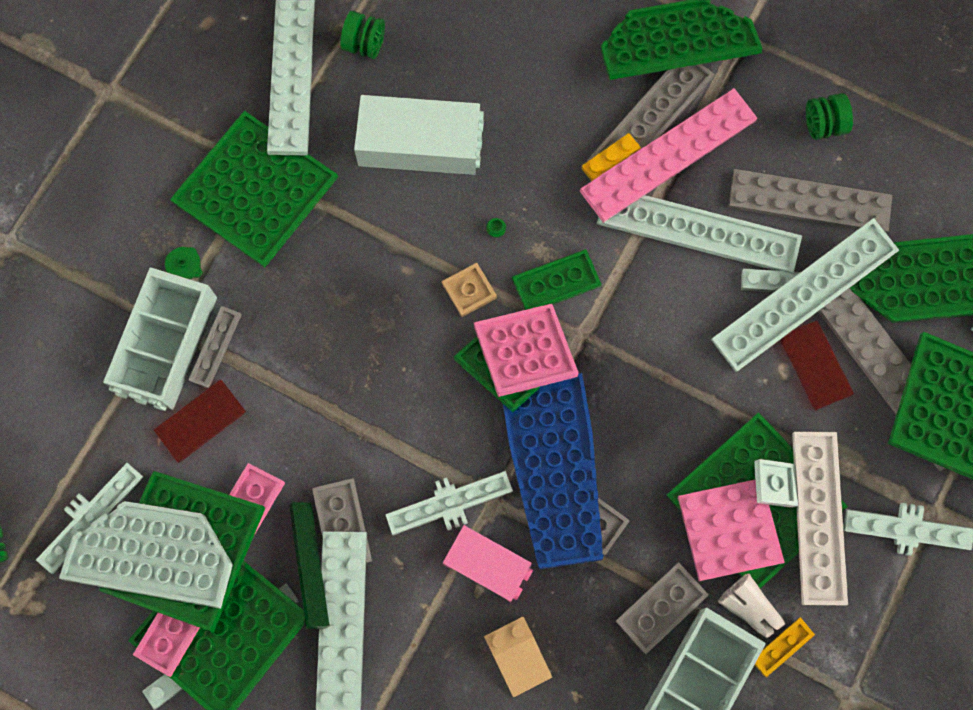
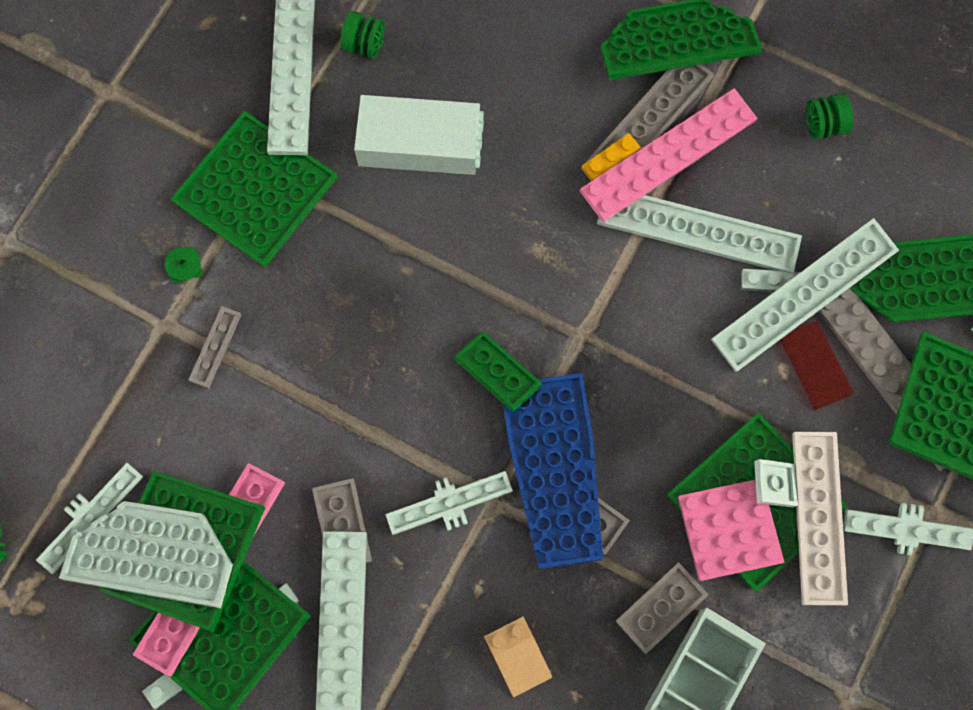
light aqua container [103,267,217,411] -> none
clear red tile [154,380,246,463] -> none
dark green tile [289,502,330,629] -> none
tan plate [442,263,497,317] -> none
bright pink panel [443,525,533,603] -> none
bright pink plate [474,304,579,397] -> none
green plate [486,218,506,238] -> none
green tile [512,249,602,310] -> none
white piece [718,574,785,638] -> none
light grey plate [728,169,892,234] -> none
yellow plate [755,617,815,677] -> none

